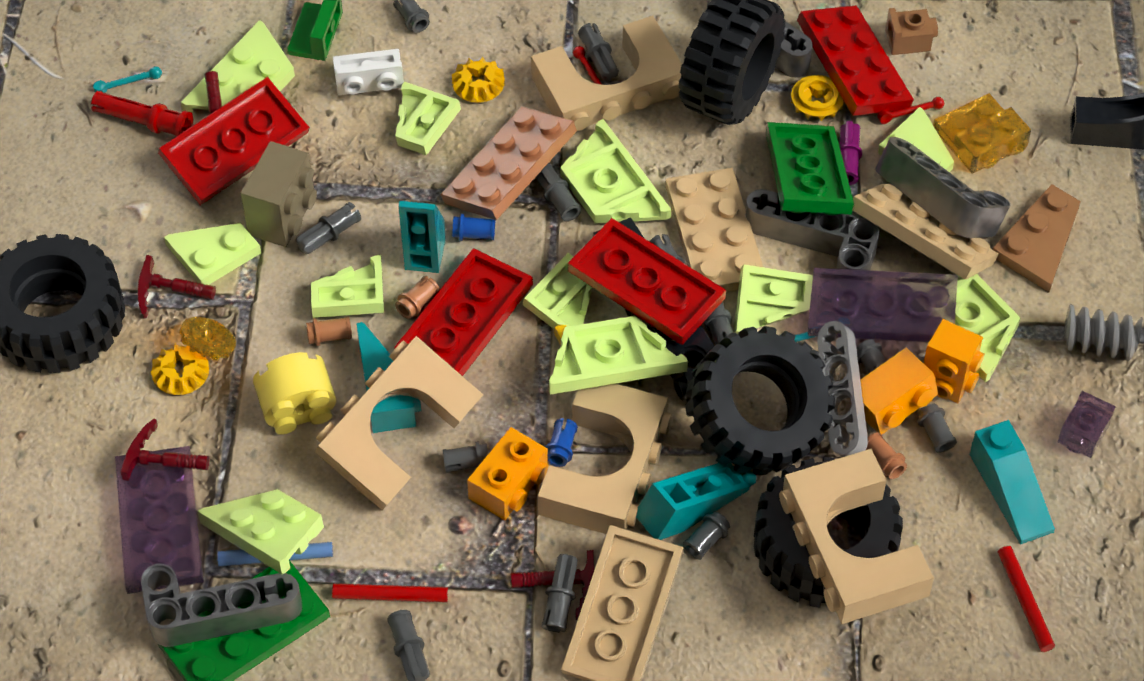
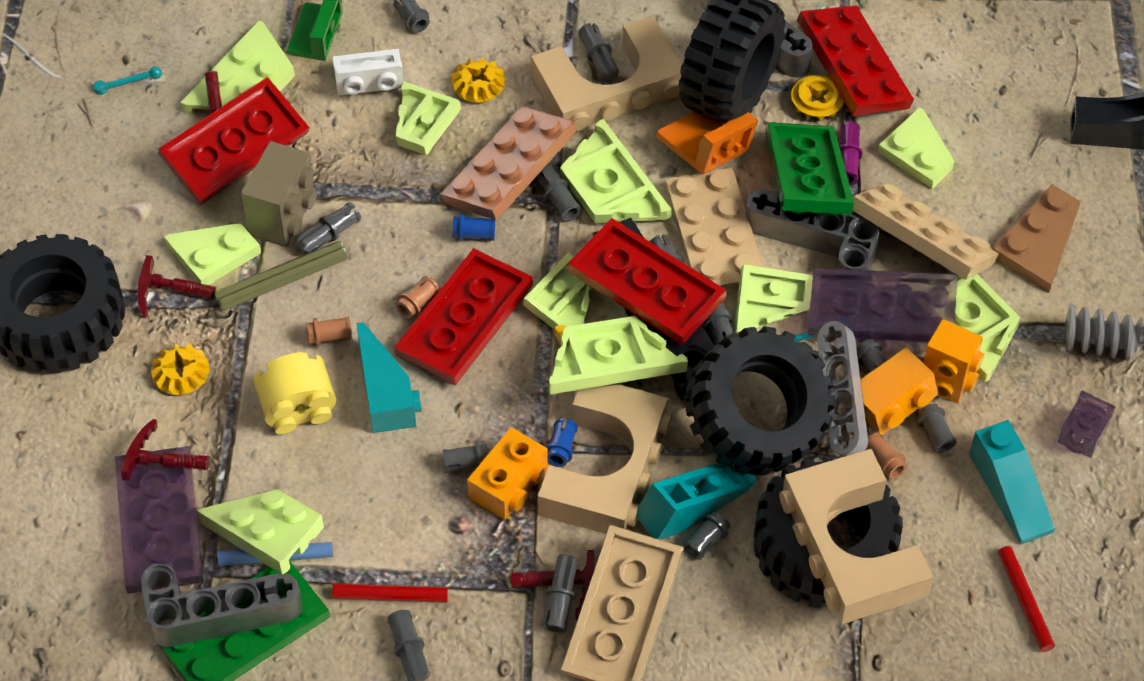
red pin [91,91,194,137] -> none
clear yellow gear [179,317,236,361] -> none
yellowish green wing [311,255,384,318] -> none
tan arch [315,336,483,510] -> none
teal slope [398,201,446,273] -> none
red hinge [572,46,602,85] -> none
flat silver beam [875,137,1011,238] -> none
red hinge [877,97,945,124] -> none
medium nougat brick [885,8,938,55] -> none
clear yellow plate [933,93,1031,174] -> none
none -> olive axle [214,241,348,310]
none -> orange bracket [656,111,758,175]

